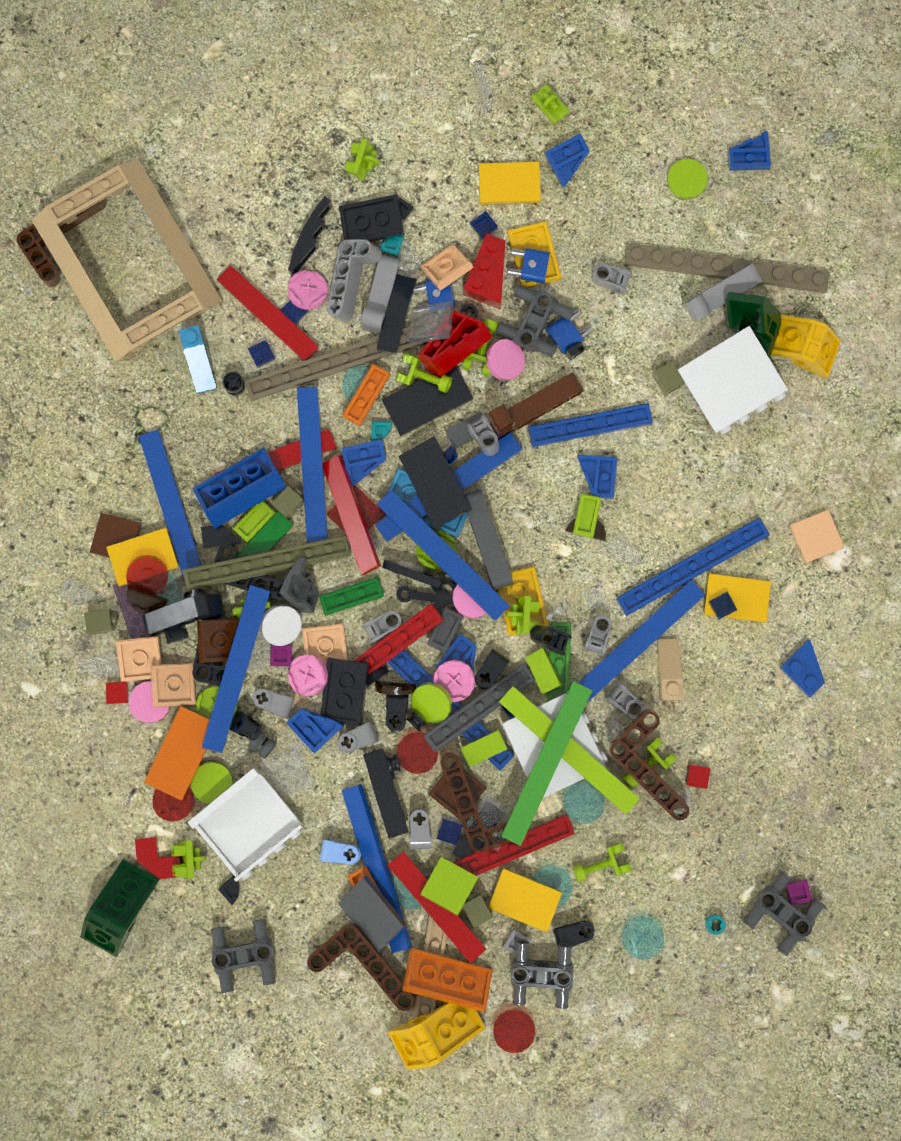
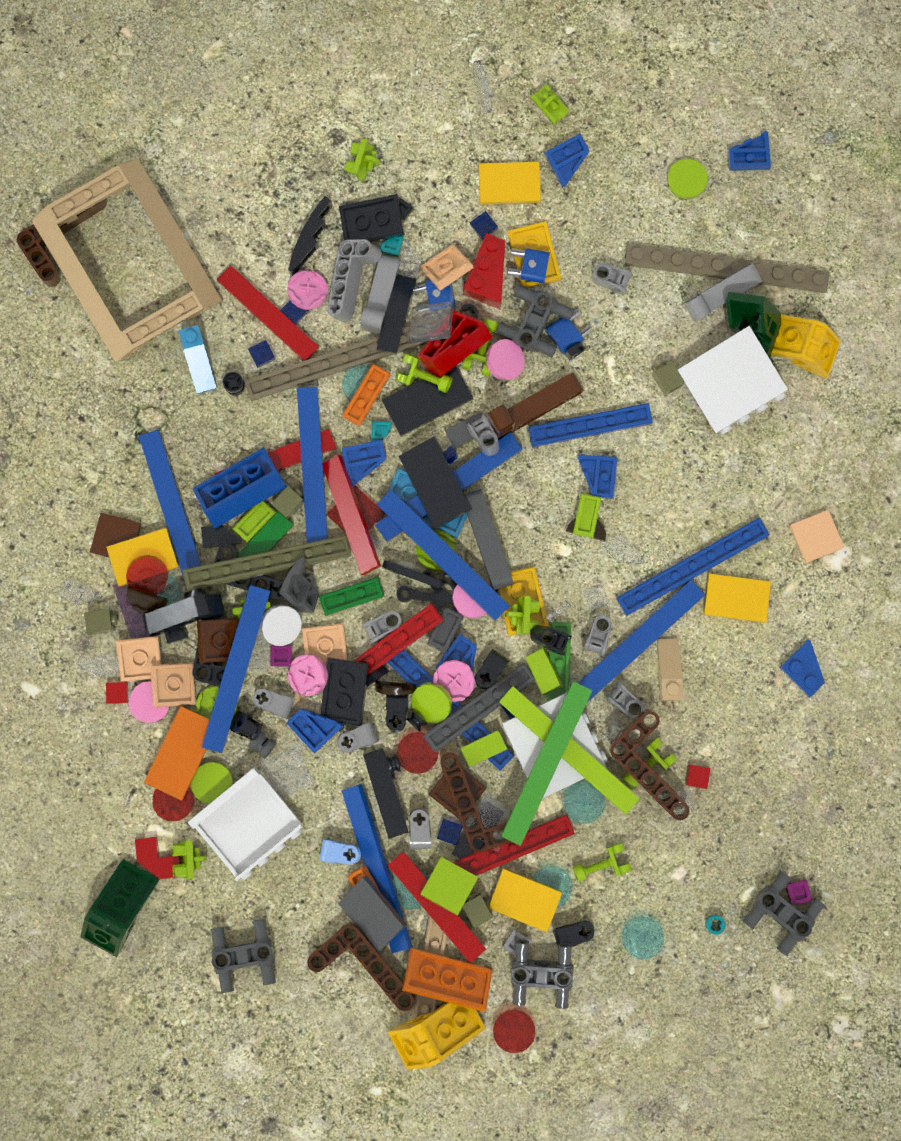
black tile [218,875,240,905] -> none
clear blue tile [708,592,737,620] -> none

